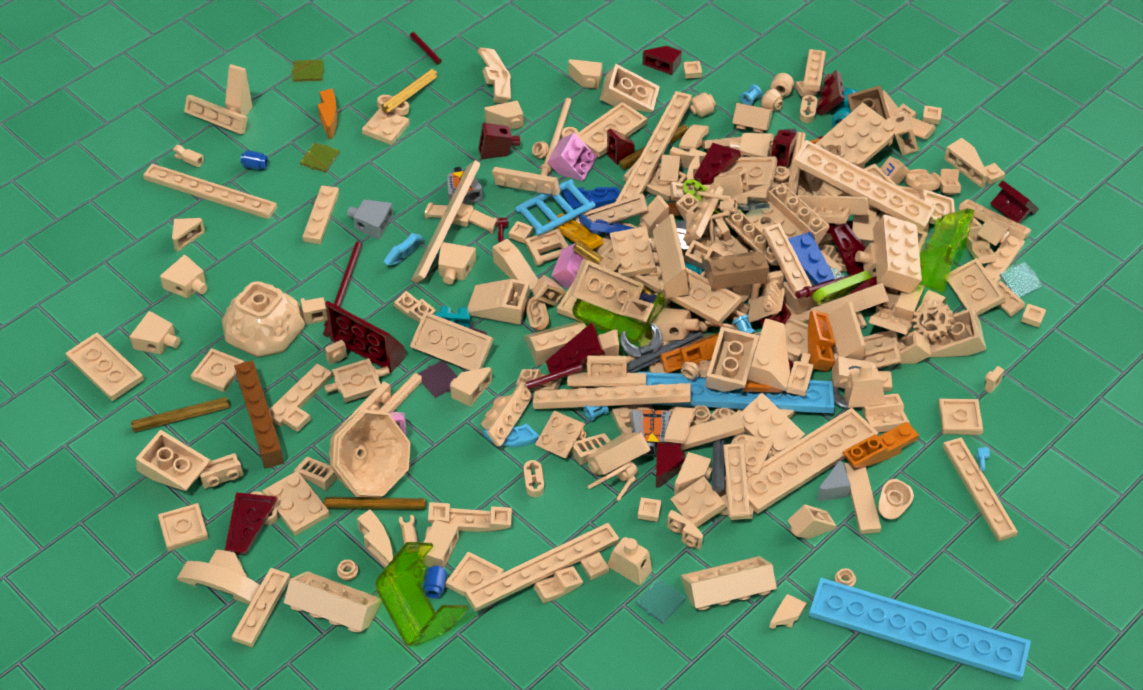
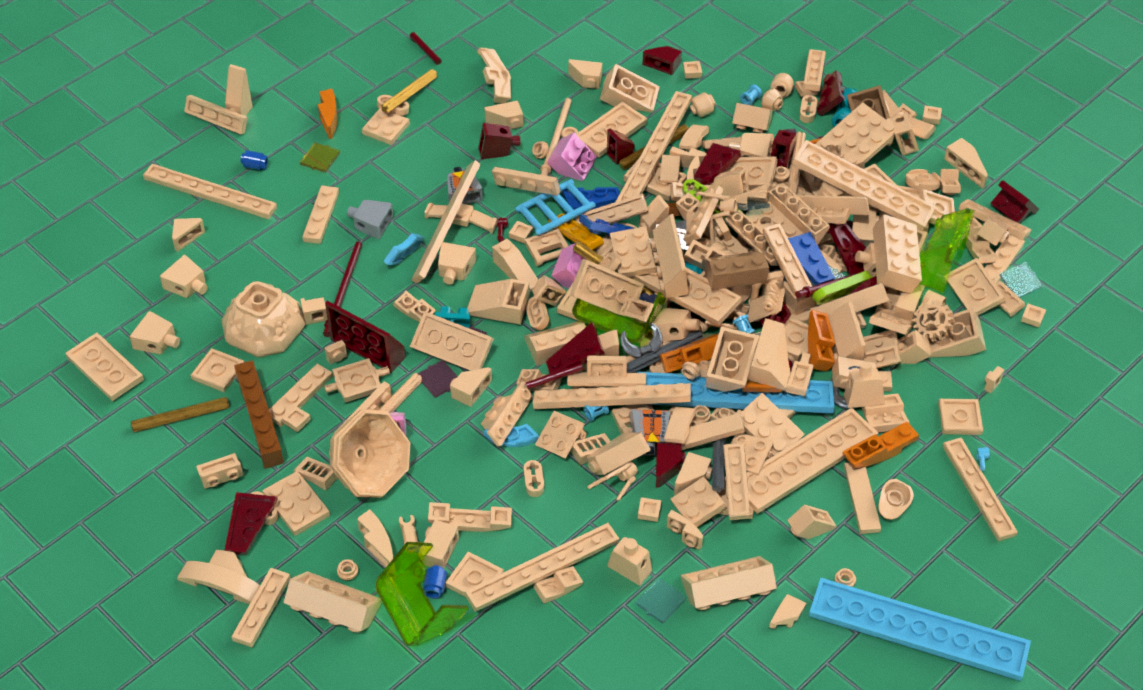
light nougat slope [136,430,211,491] -> none
light nougat tile [158,503,209,551] -> none
light nougat bar [173,145,204,167] -> none
clear yellow piece [292,60,325,82] -> none
pearl gold axle [324,497,426,510] -> none
light nougat plate [581,552,609,581] -> none
light grey slope [817,460,851,501] -> none
light nougat brick [880,156,910,185] -> none
light nougat plate [984,163,1005,185] -> none

